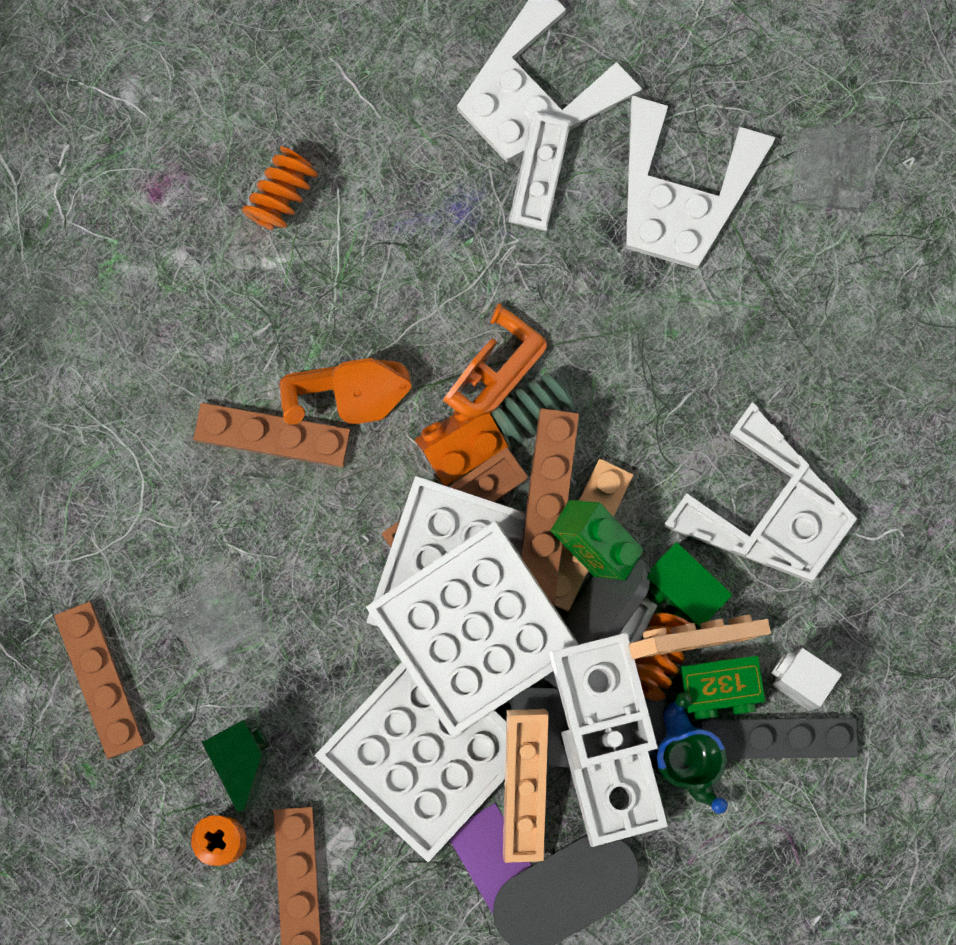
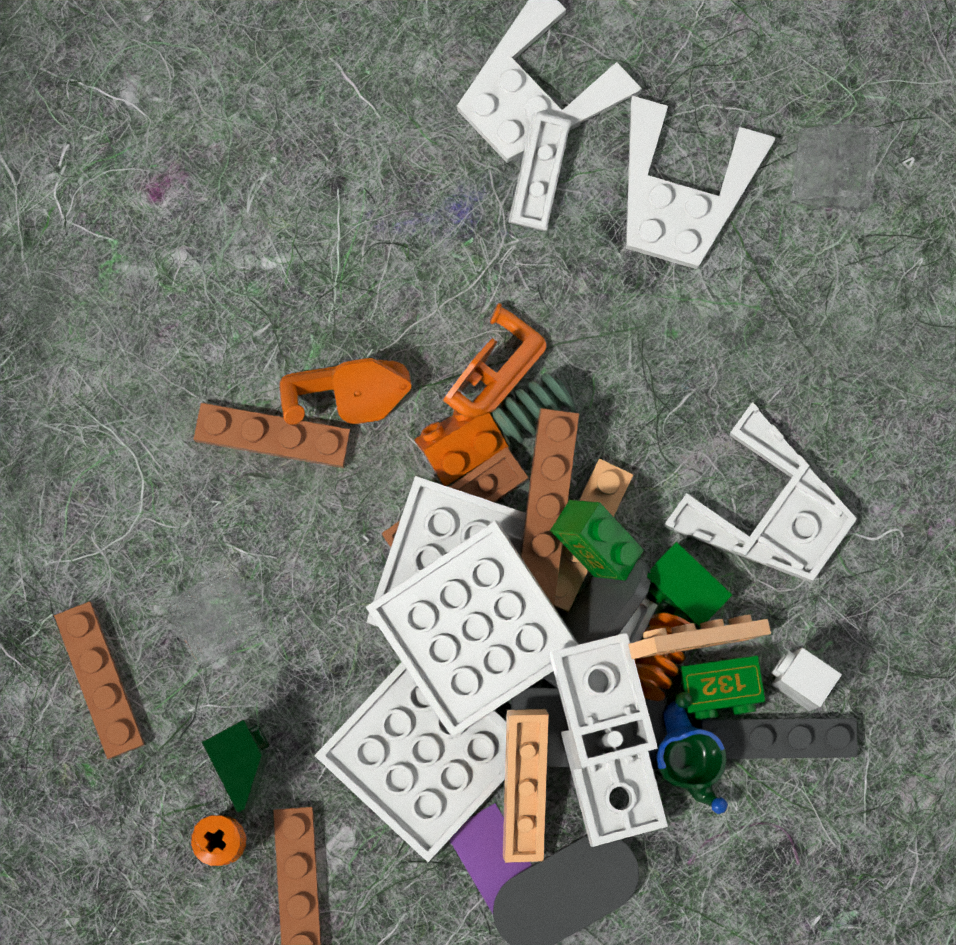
orange piece [242,146,318,230] -> none

